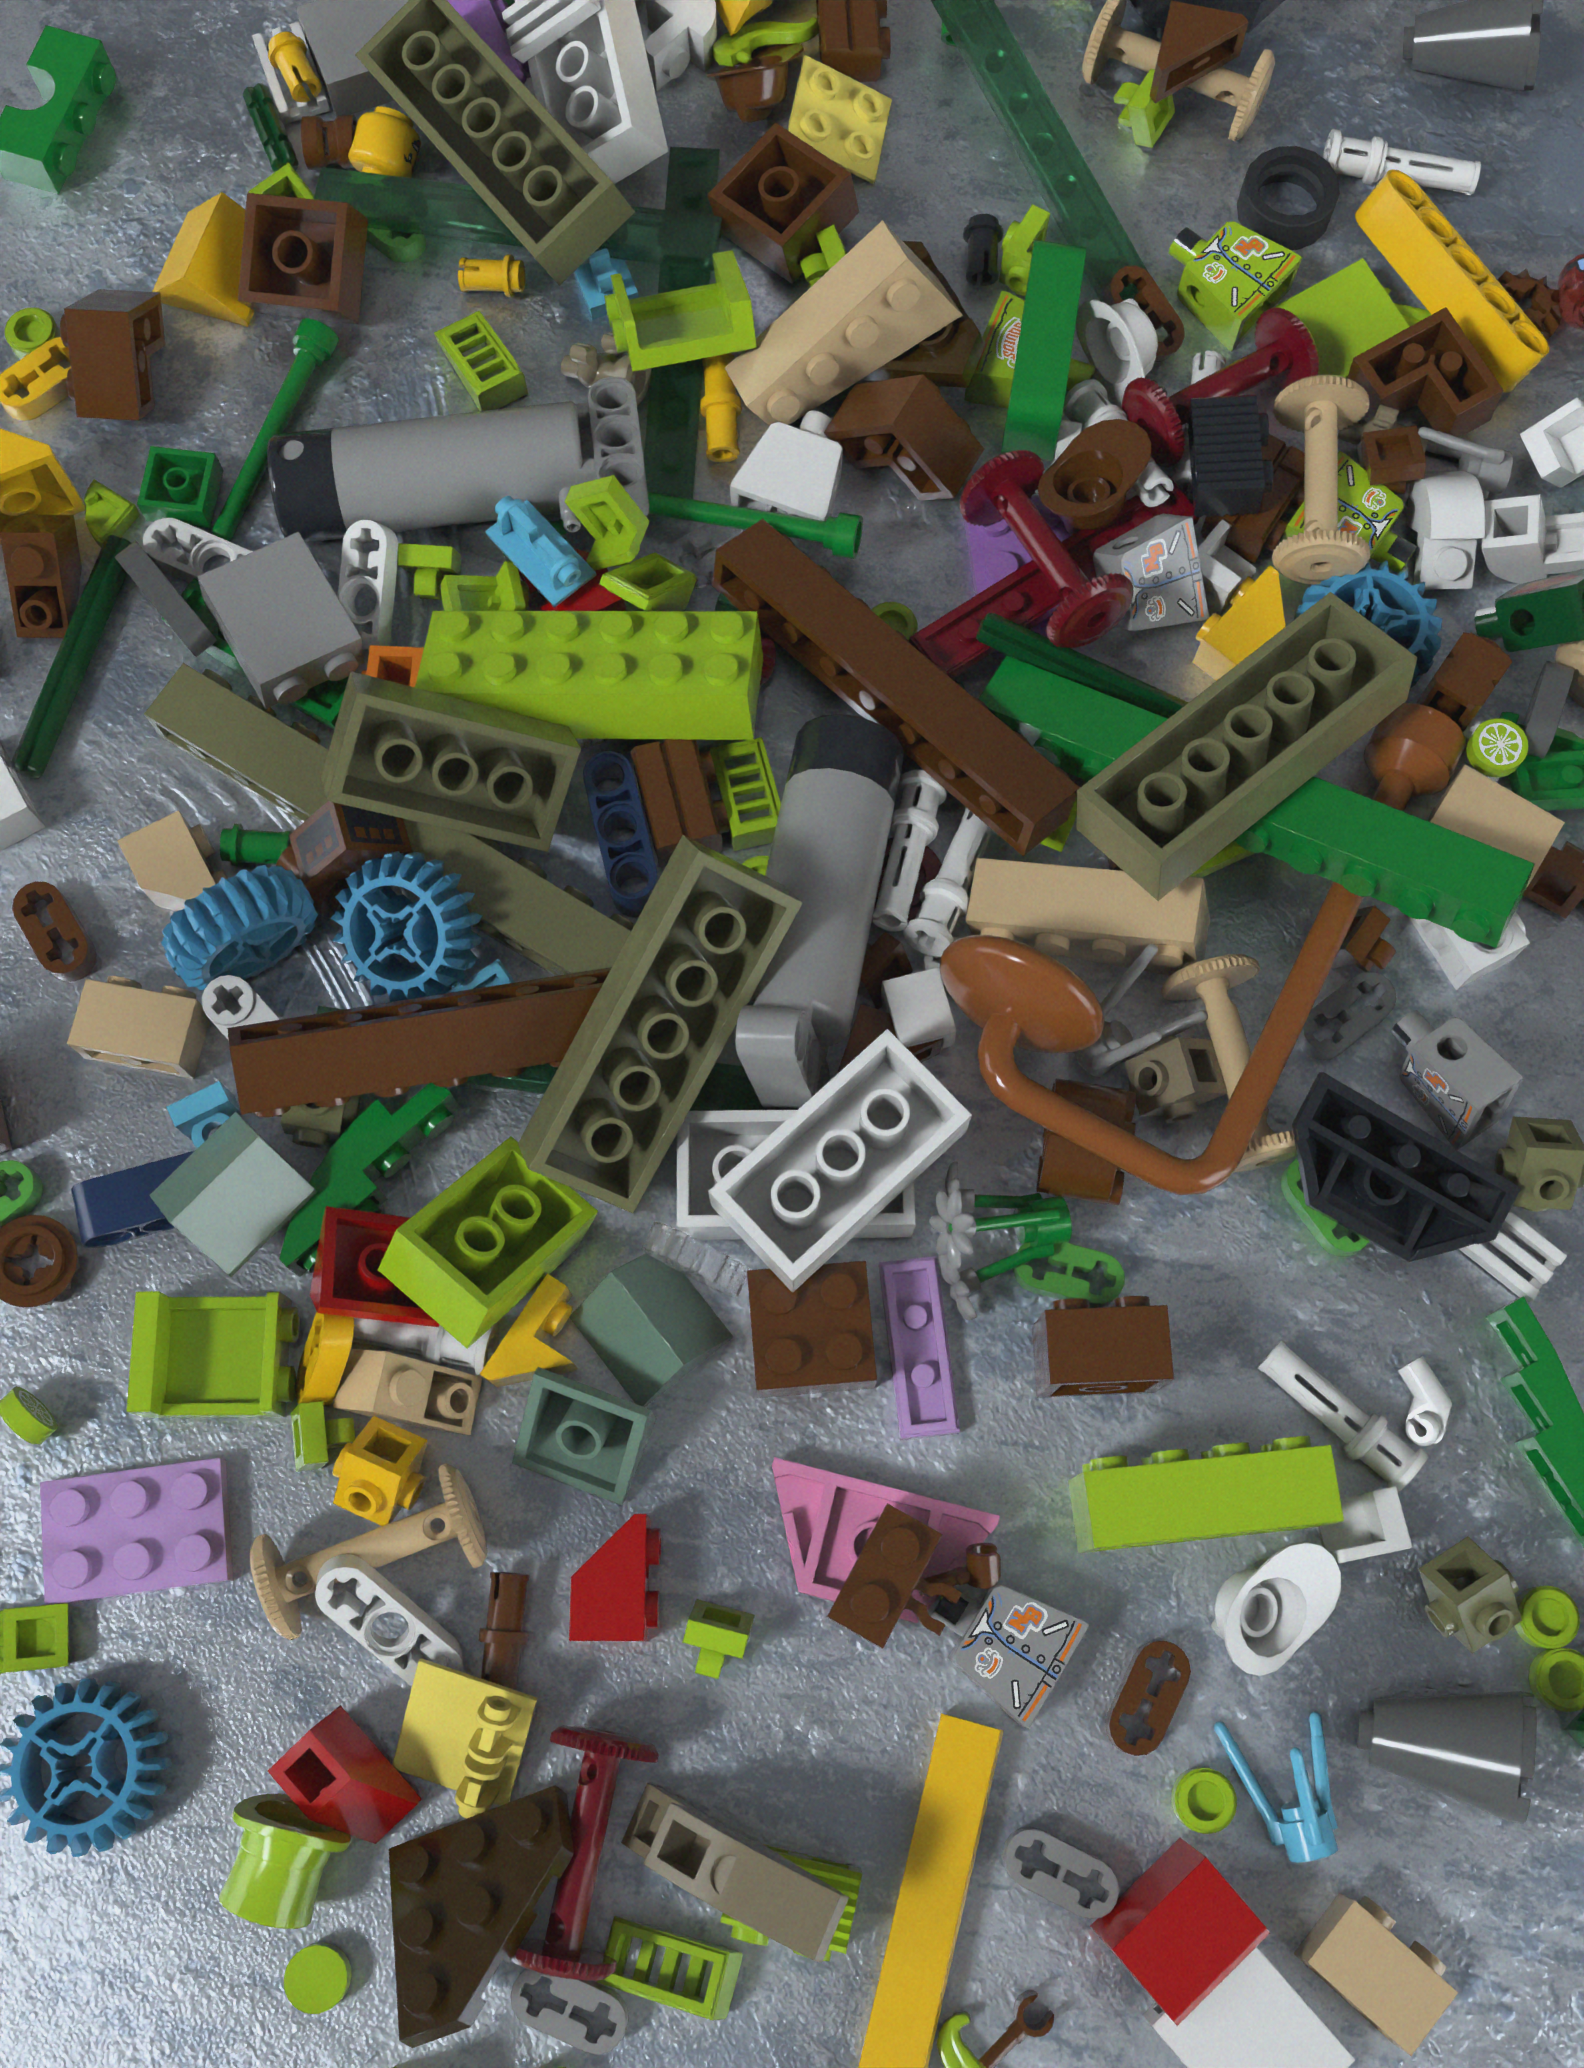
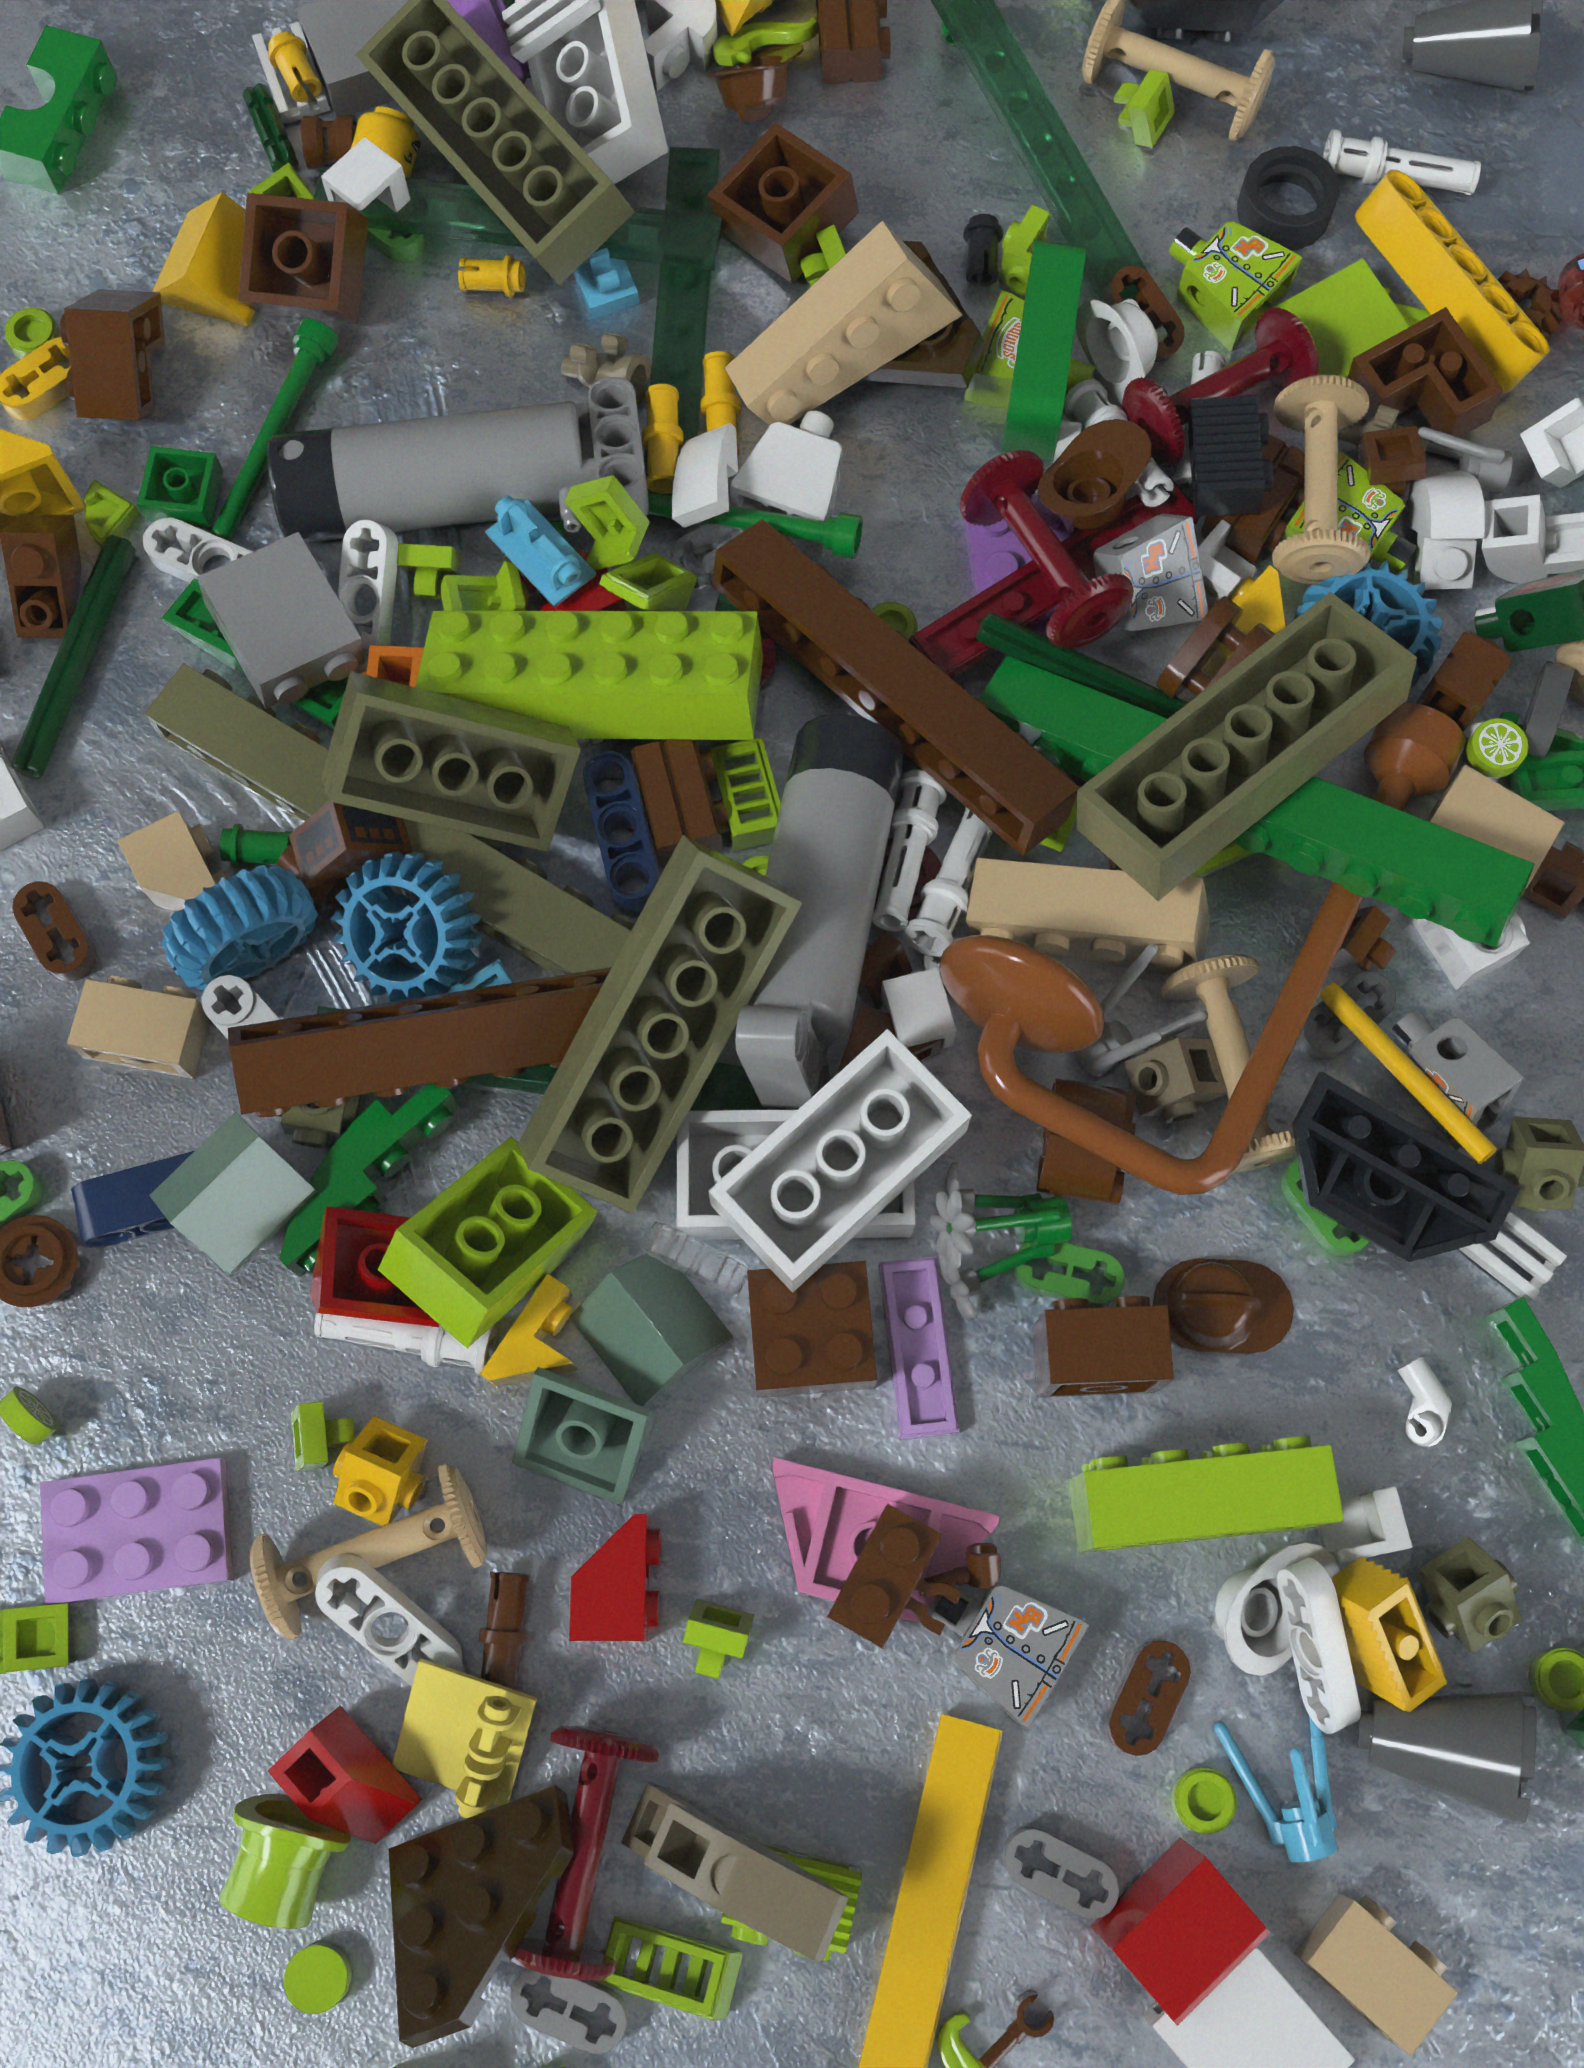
dark grey beam [114,540,218,657] -> none
lime panel [126,1291,300,1418] -> none
medium azure tile [166,1081,241,1149] -> none
yellow beam [296,1312,354,1407] -> none
tan slope [333,1349,483,1436] -> none
lime slope [434,311,528,411] -> none
lime panel [604,250,757,372] -> none
light yellow hinge [787,55,892,184] -> none
reddish brown brick [824,374,984,501] -> none
reddish brown slope [1150,0,1249,103] -> none
white pin [1258,1340,1429,1493] -> none
lime tile [1514,1586,1580,1649] -> none
none -> white panel [321,137,411,213]
none -> yellow pin [642,384,684,494]
none -> white slope [672,423,738,528]
none -> reddish brown piece [1153,1258,1294,1354]
none -> reddish brown brick [1156,596,1276,699]
none -> white beam [1277,1557,1361,1734]
none -> yellow bar [1319,982,1497,1164]
none -> yellow brick [1331,1557,1447,1712]

